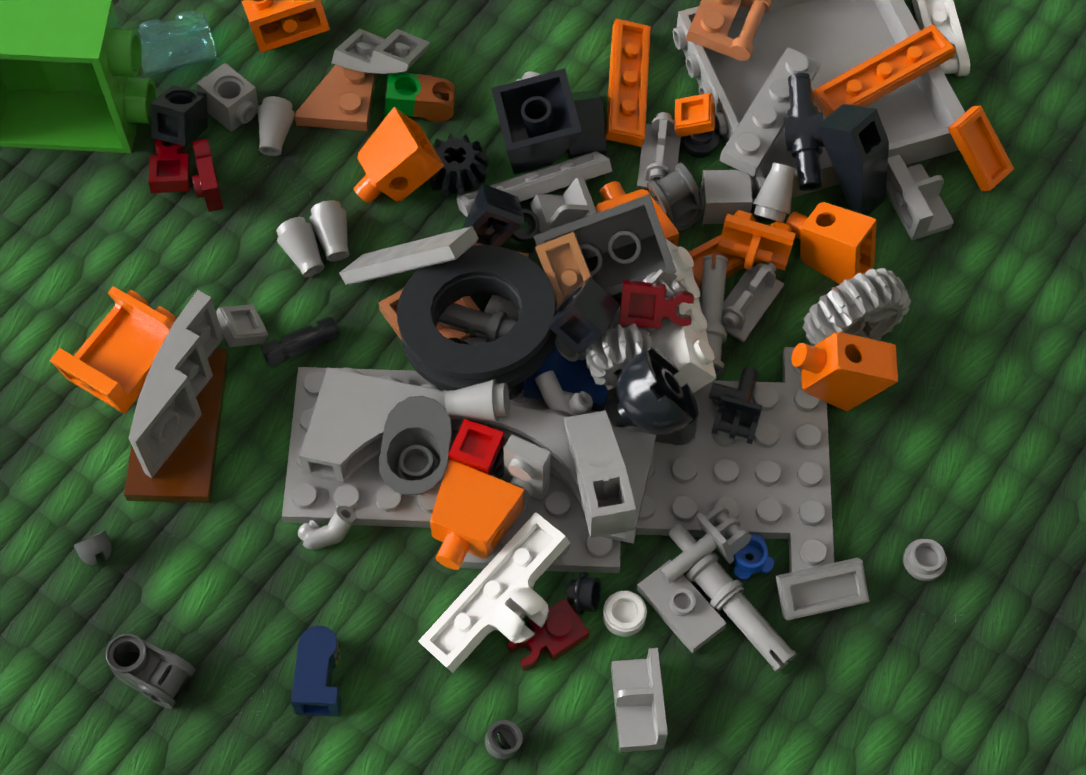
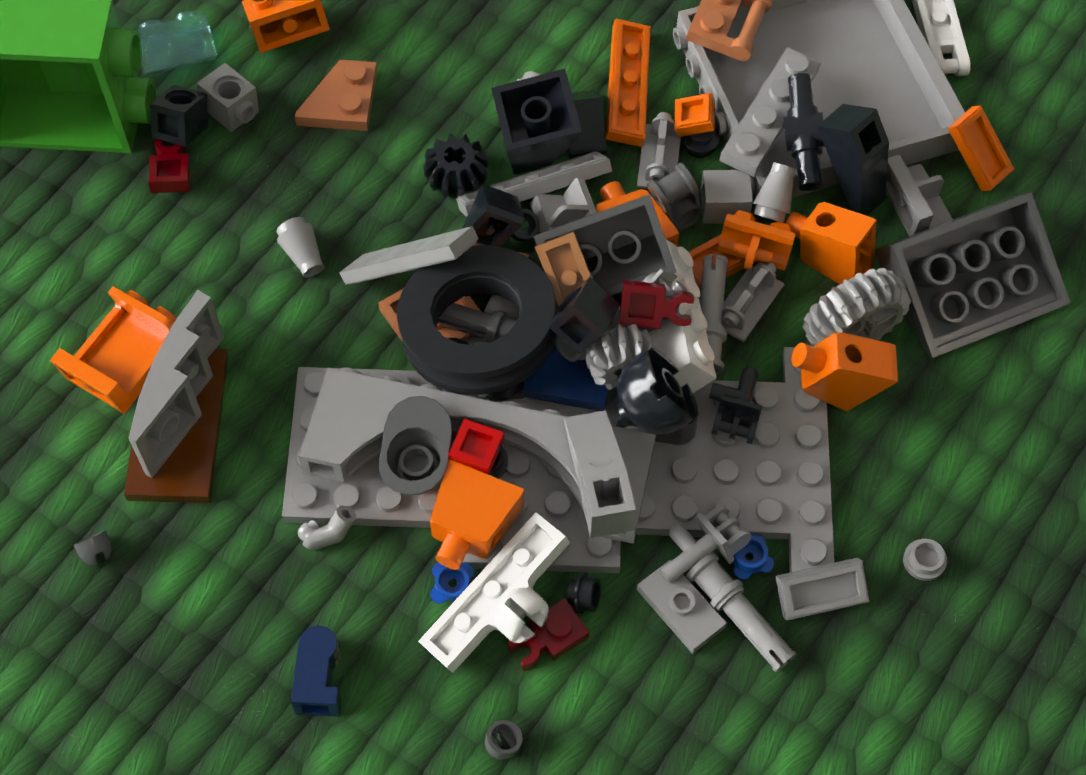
dark grey piece [106,633,196,709] -> none
dark red plate [192,139,224,212] -> none
light grey tile [216,304,269,347] -> none
light grey cone [258,96,295,156] -> none
black axle [261,317,339,366] -> none
light grey cone [309,200,349,262] -> none
light grey slope [331,28,430,74] -> none
orange torso [353,107,444,204] -> none
leg [384,72,456,122] -> none
light grey cone [445,379,510,422] -> none
light grey plate [503,434,551,501] -> none
light grey arm [535,370,593,417] -> none
white tile [603,591,647,637] -> none
light grey panel [611,648,668,752] -> none
orange tile [812,24,956,117] -> none
none -> blue plate [430,562,475,604]
none -> dark grey slope [875,192,1071,358]

